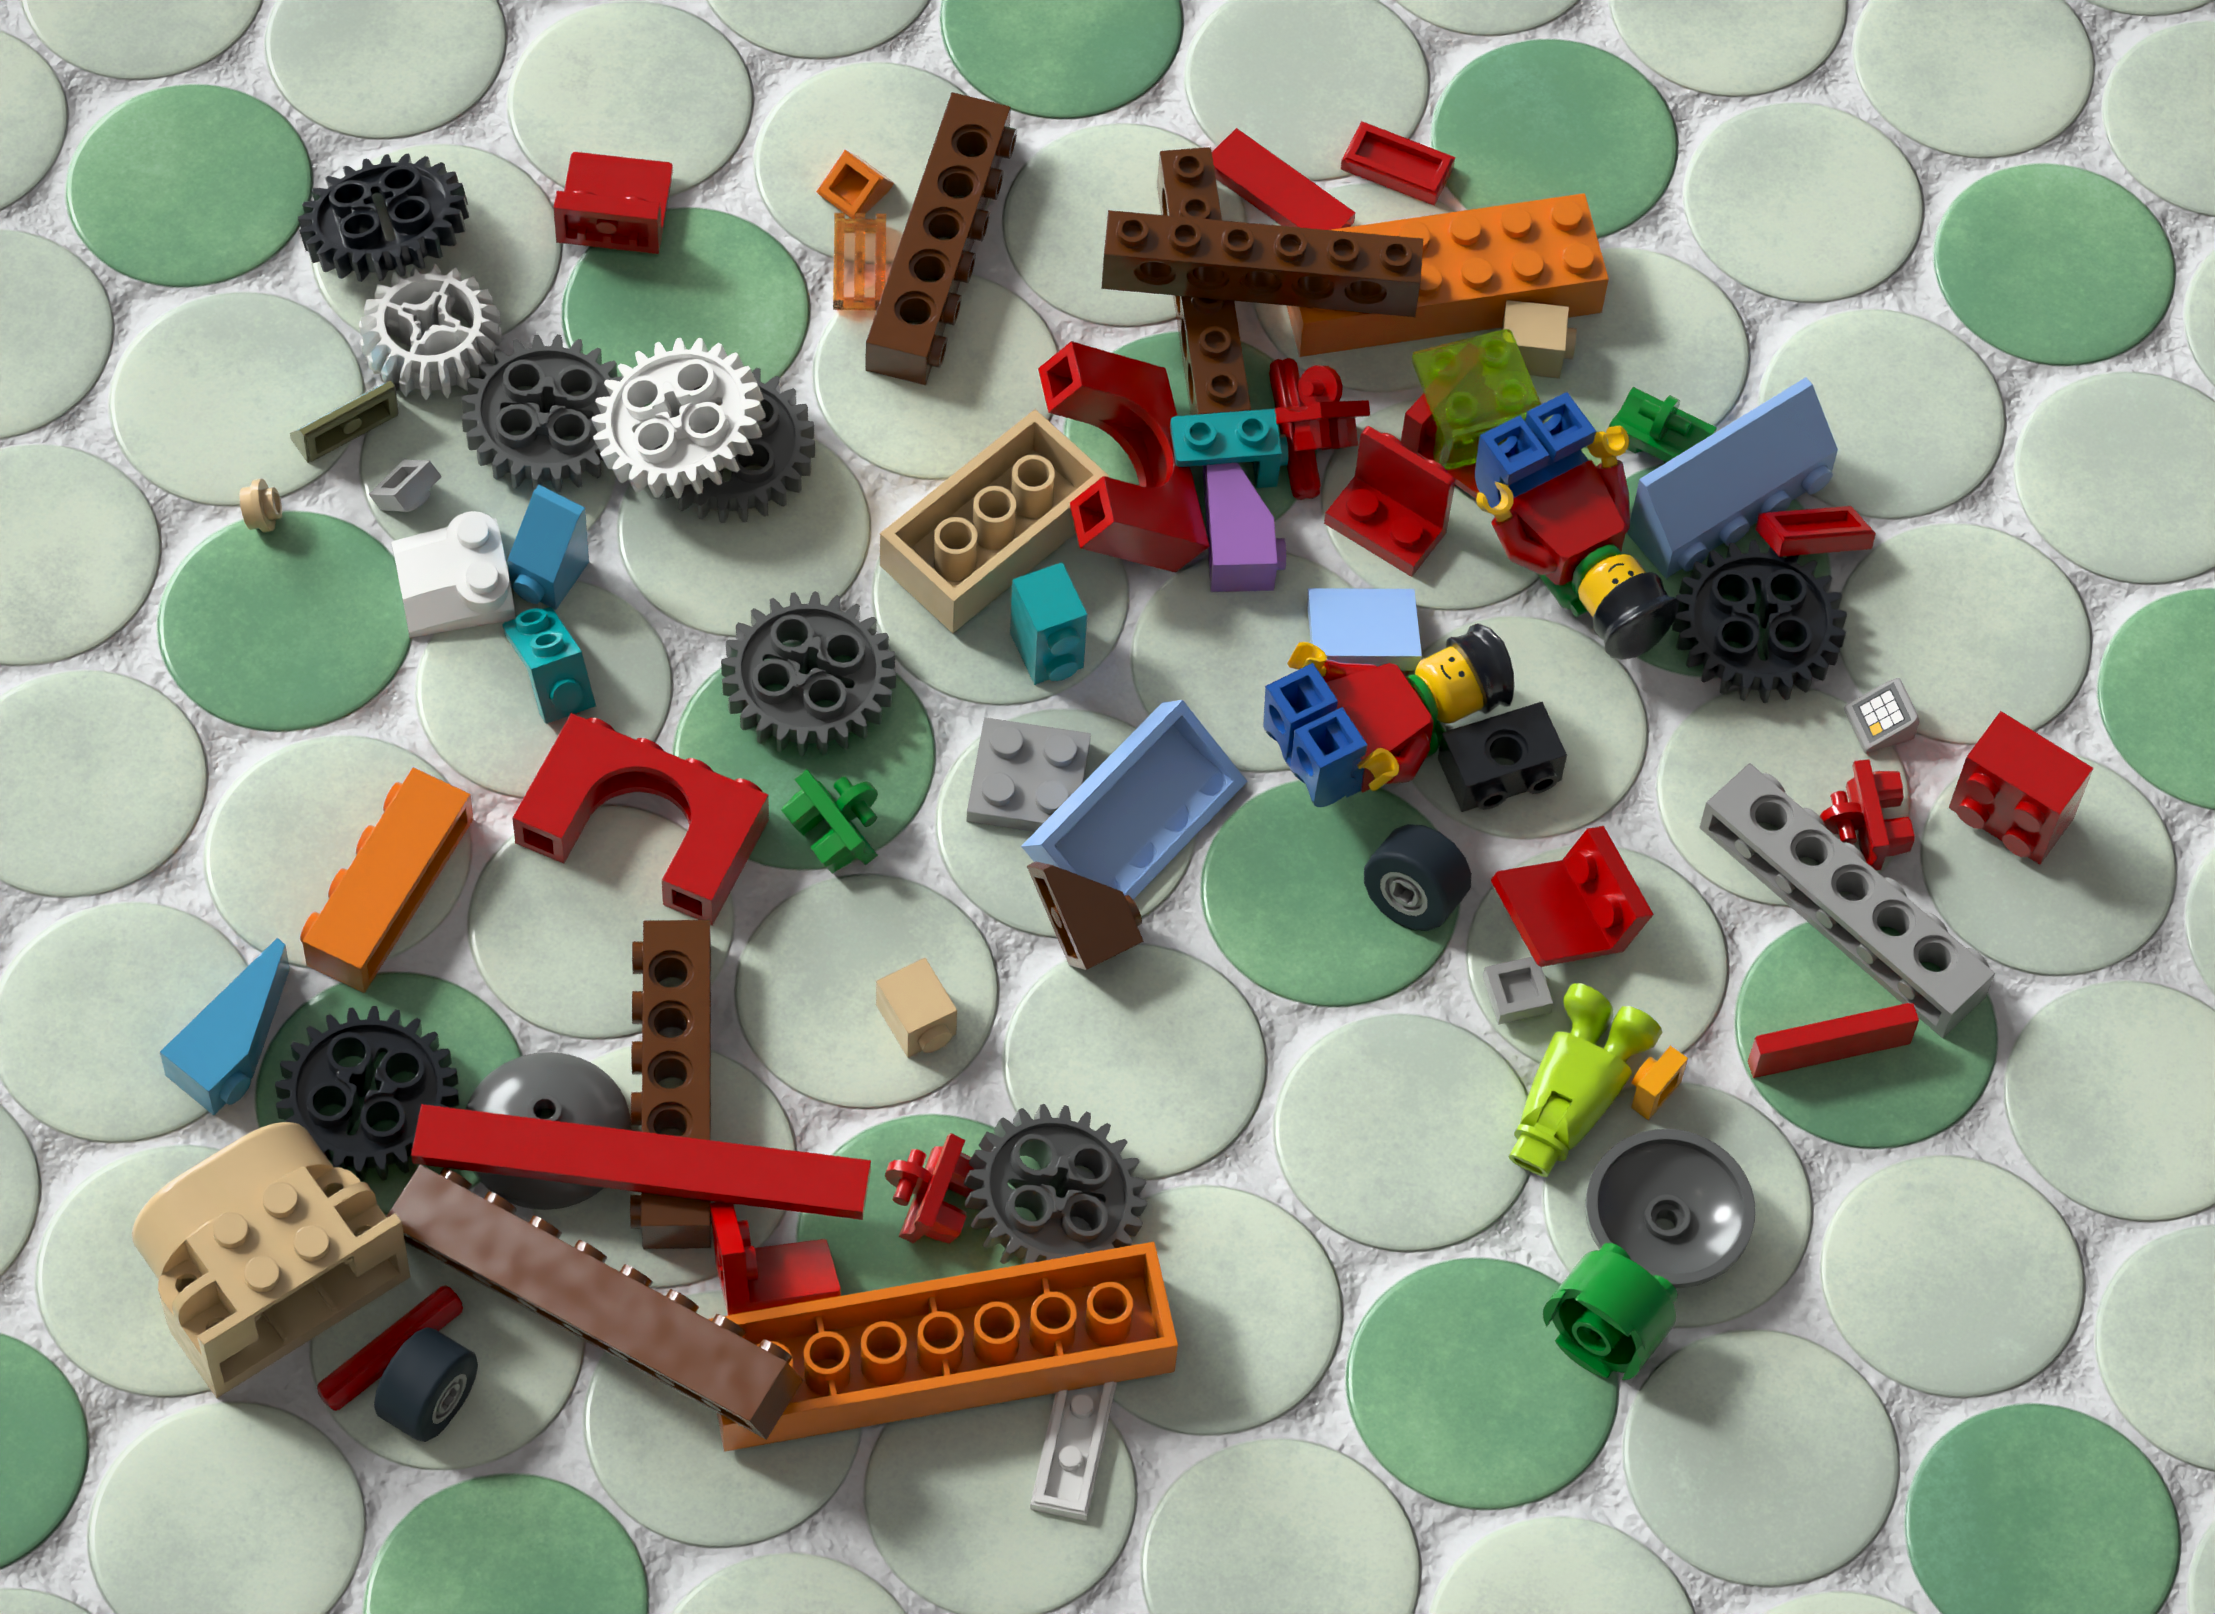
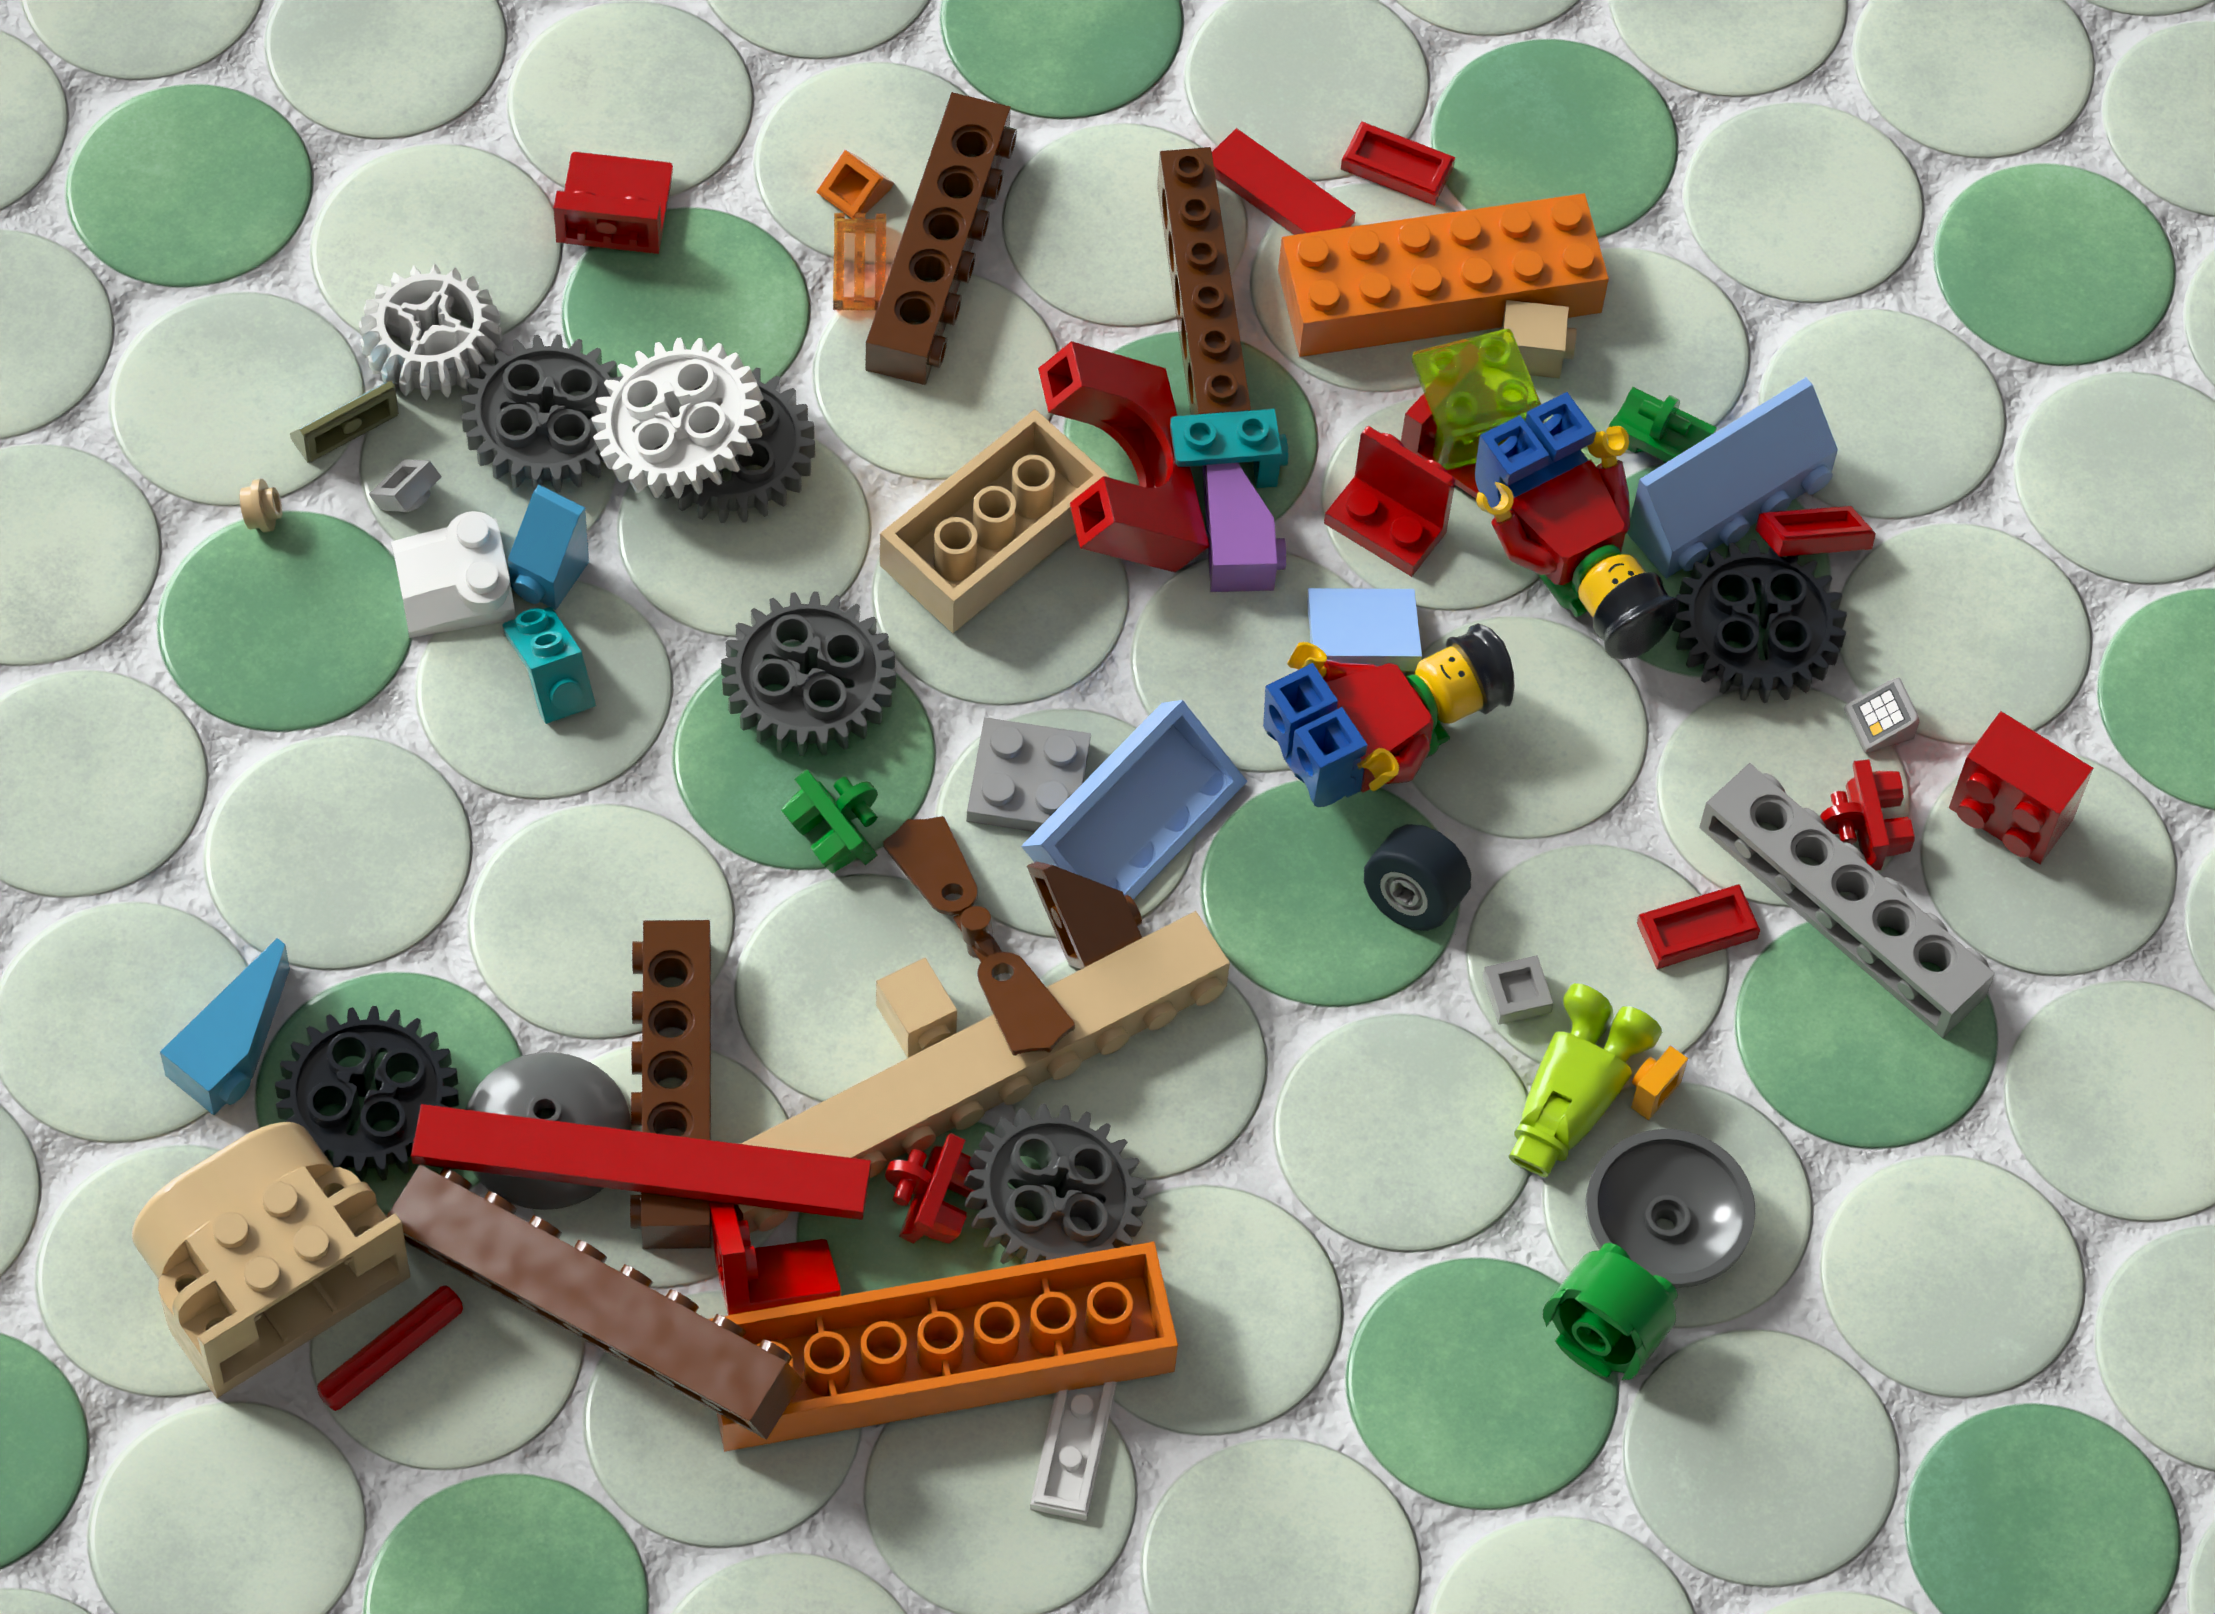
black gear [298,153,469,282] -> none
orange brick [300,767,474,993] -> none
black wheel [374,1327,478,1442] -> none
red arch [512,713,769,926] -> none
teal brick [1010,562,1088,685] -> none
reddish brown brick [1101,210,1423,317] -> none
red axle [1269,358,1321,500] -> none
red hips [1275,365,1370,451] -> none
black brick [1437,702,1567,812] -> none
red bracket [1491,826,1654,967] -> none
red tile [1747,1003,1919,1078] -> none
none -> tan brick [733,911,1230,1233]
none -> reddish brown piece [883,816,1075,1056]
none -> red tile [1637,884,1760,969]

